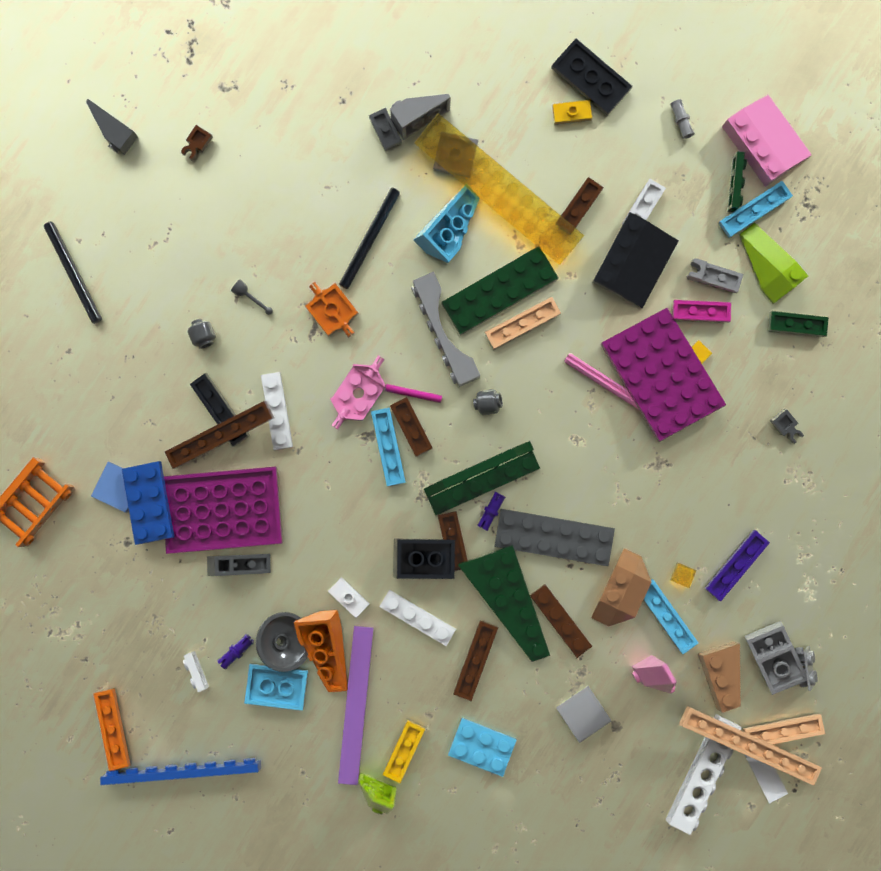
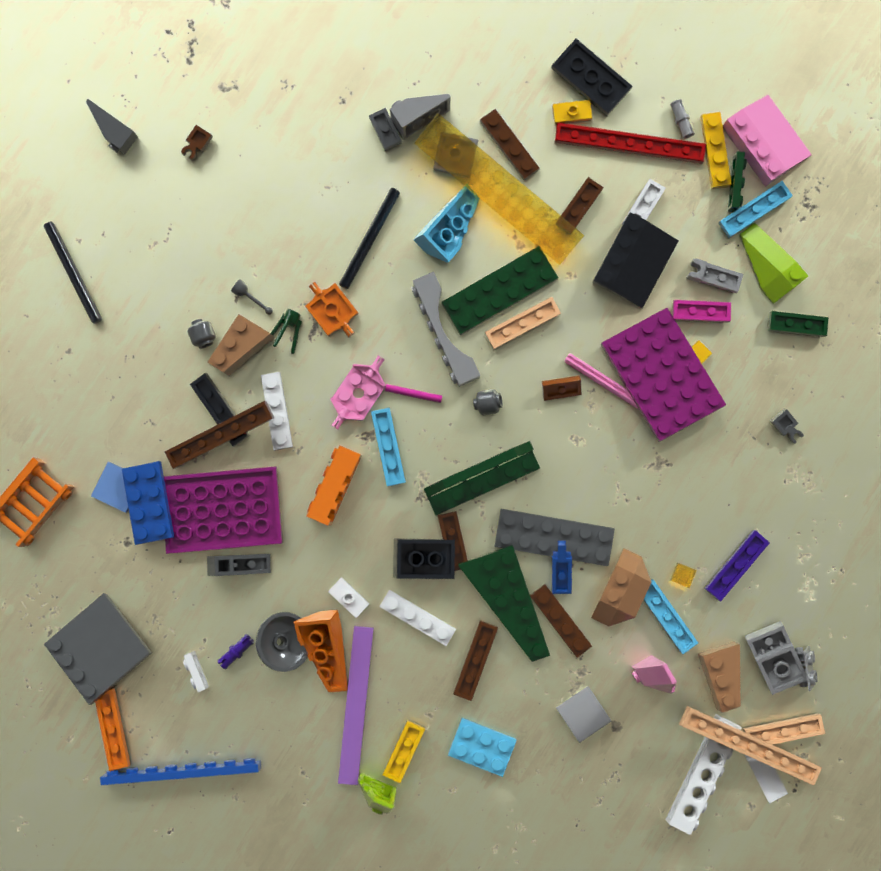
medium azure plate [244,664,308,711] -> none
reddish brown plate [390,397,433,457] -> none
dark purple pin [477,491,506,531] -> none
none -> dark grey plate [44,593,152,705]
none -> medium nougat wedge [208,314,275,376]
none -> dark green plant [271,309,302,354]
none -> orange wedge [307,445,362,526]
none -> reddish brown plate [480,109,540,181]
none -> dark orange plate [542,376,582,401]
none -> blue hinge [552,541,572,594]
none -> red tile [554,123,706,164]
none -> yellow plate [700,112,732,189]

